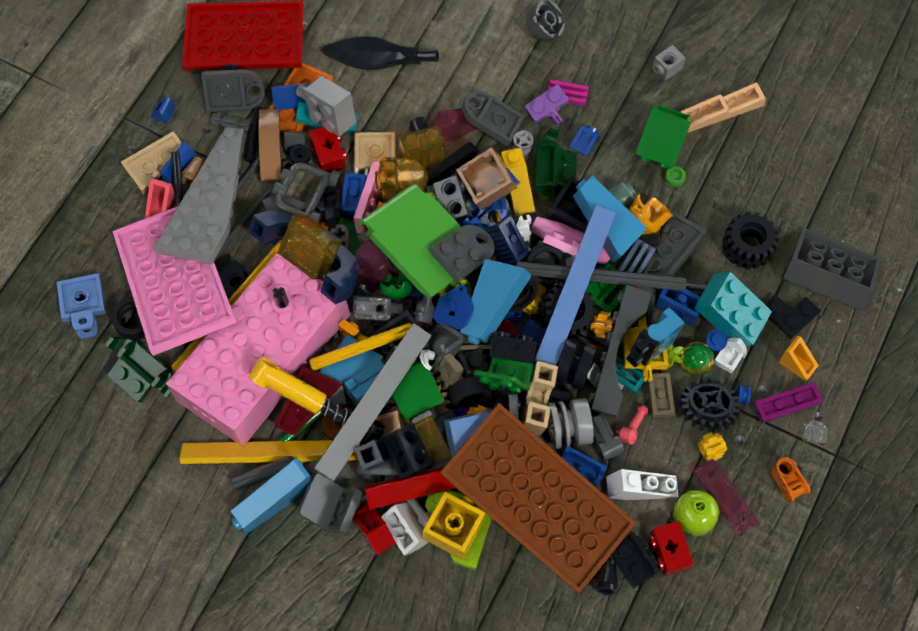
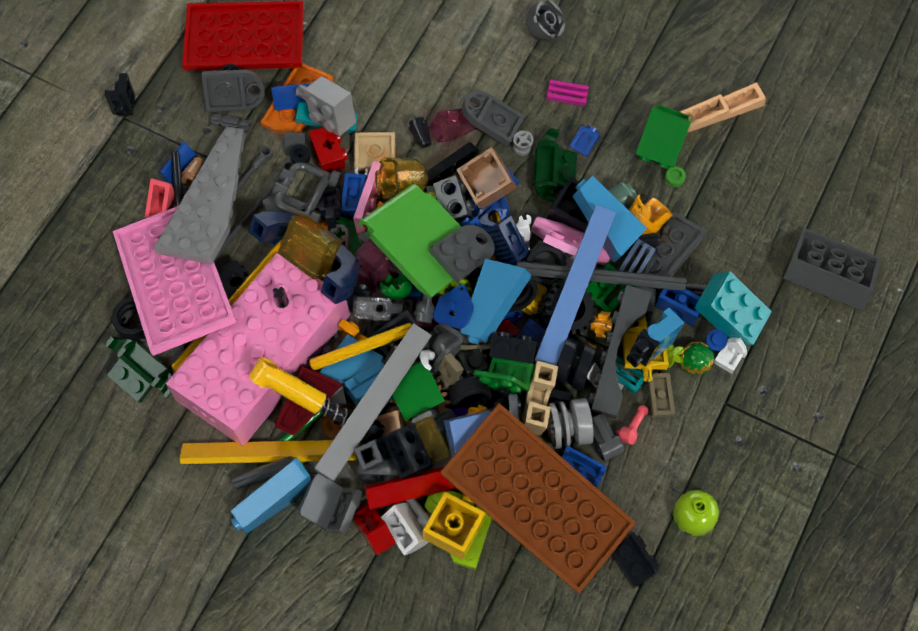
medium blue plate [57,273,106,339] -> none
tan wing [121,131,182,195] -> none
blue slope [151,97,176,124] -> none
black bar [245,106,263,162] -> none
medium nougat slope [259,109,282,182] -> none
black animal [321,36,439,70] -> none
clear yellow brick [399,125,445,178] -> none
yellow slope [501,148,535,216] -> none
medium lavender plate [525,84,569,126] -> none
black cone [595,559,618,595] -> none
white slope [606,469,679,500] -> none
red brick [649,521,694,577] -> none
light grey brick [652,45,686,81] -> none
black gear [679,379,741,433] -> none
clear pink plate [693,459,759,536] -> none
yellow gear [698,432,727,461] -> none
black tyre [722,212,779,269] -> none
blue bush [736,385,751,405] -> none
magenta plate [753,382,823,424] -> none
black plate [765,295,821,340] -> none
orange piece [771,457,811,503] -> none
light orange slope [779,336,819,381] -> none
clear tile [802,421,828,446] -> none
none -> black bracket [104,73,136,117]

